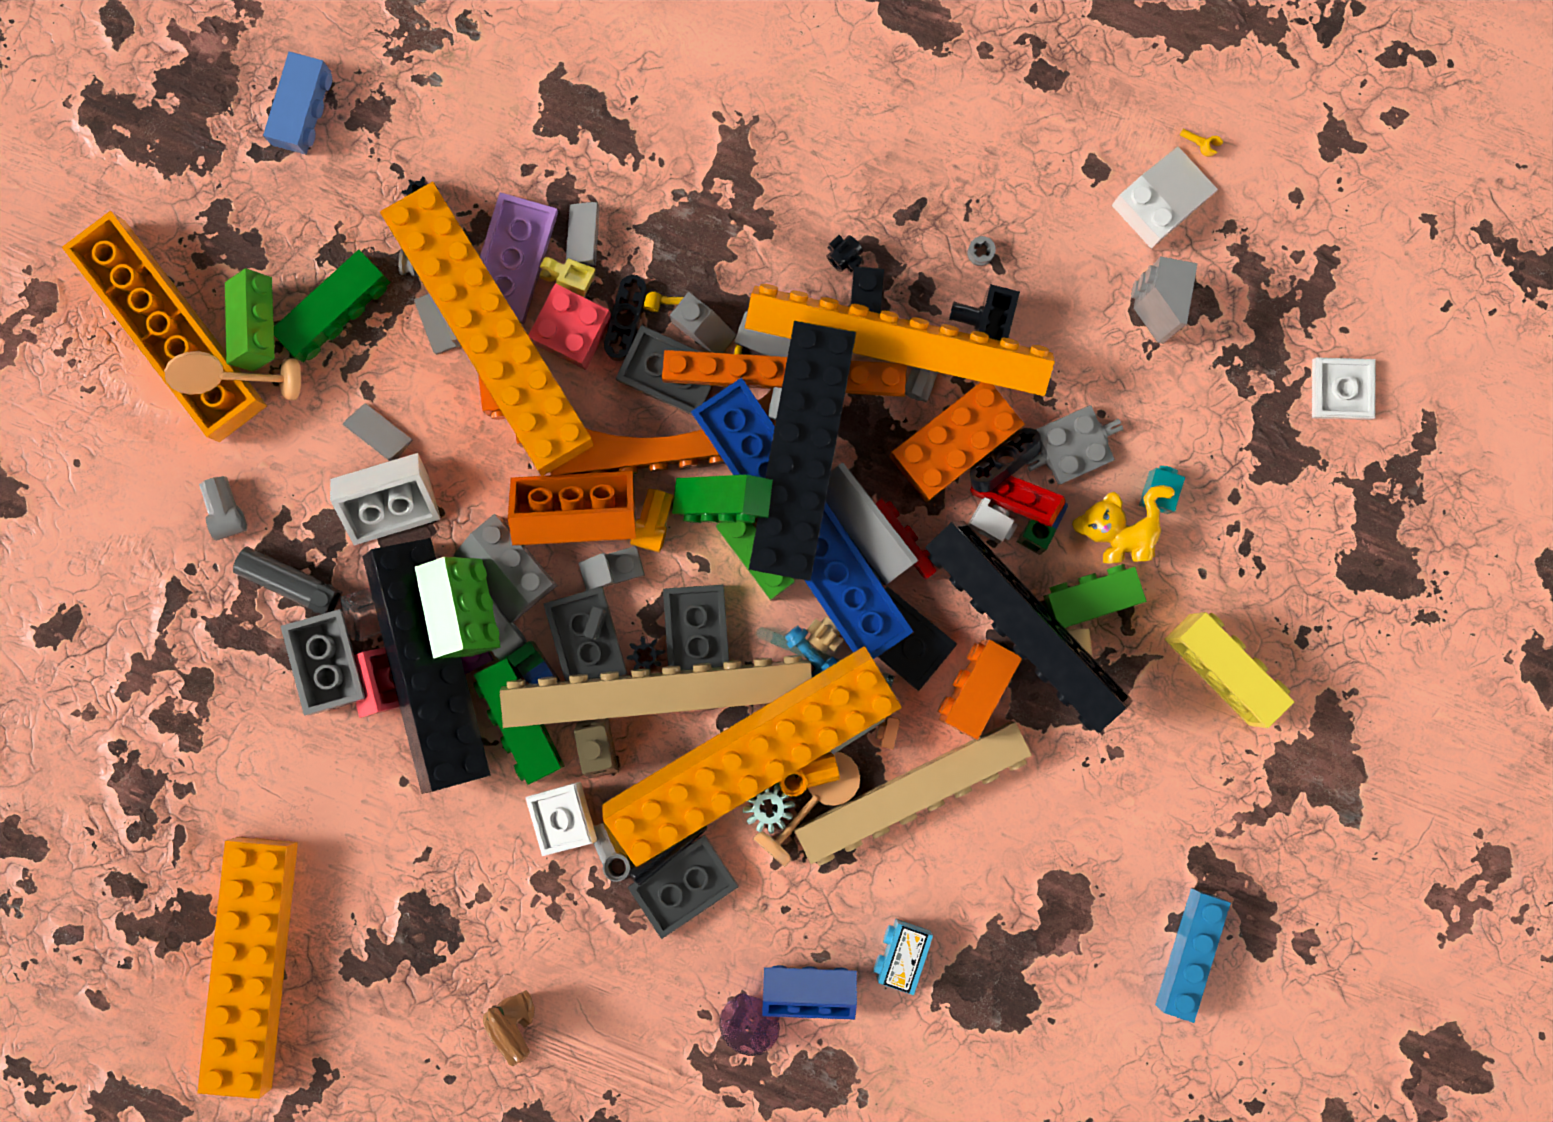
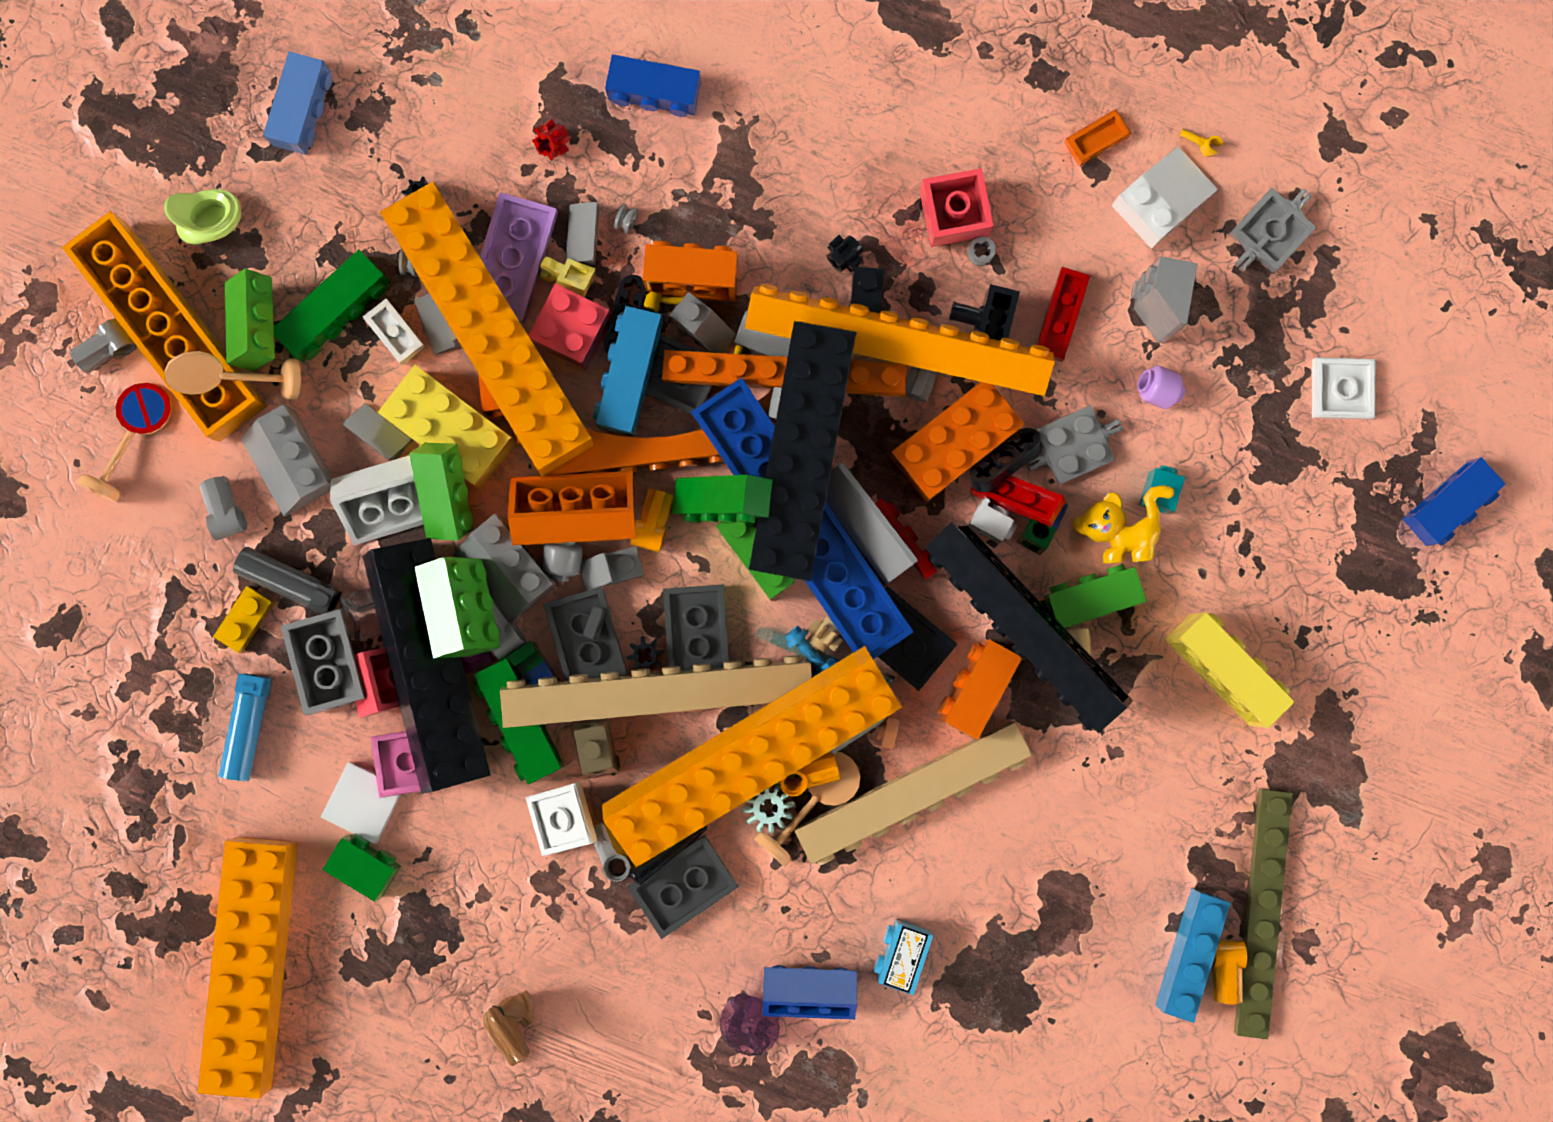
none -> light grey piece [70,318,137,374]
none -> piece [76,383,172,503]
none -> yellowish green piece [164,189,241,245]
none -> yellow plate [213,586,275,653]
none -> dark azure piece [218,673,272,781]
none -> light grey slope [241,404,332,517]
none -> white tile [321,761,401,844]
none -> green brick [322,834,401,902]
none -> white plate [363,299,425,365]
none -> bright pink tile [371,731,421,798]
none -> light yellow brick [377,365,517,489]
none -> bright green brick [409,442,473,541]
none -> red gear [532,119,571,160]
none -> light grey head [542,542,583,582]
none -> dark azure brick [593,306,664,437]
none -> blue brick [605,54,701,117]
none -> light grey bush [614,203,638,234]
none -> orange brick [642,241,739,302]
none -> coral brick [919,168,994,247]
none -> red plate [1036,266,1091,362]
none -> orange tile [1064,109,1132,167]
none -> lavender head [1137,365,1185,409]
none -> light orange piece [1211,940,1247,1004]
none -> light grey plate [1229,188,1316,273]
none -> olive plate [1234,789,1293,1040]
none -> blue brick [1402,457,1506,546]

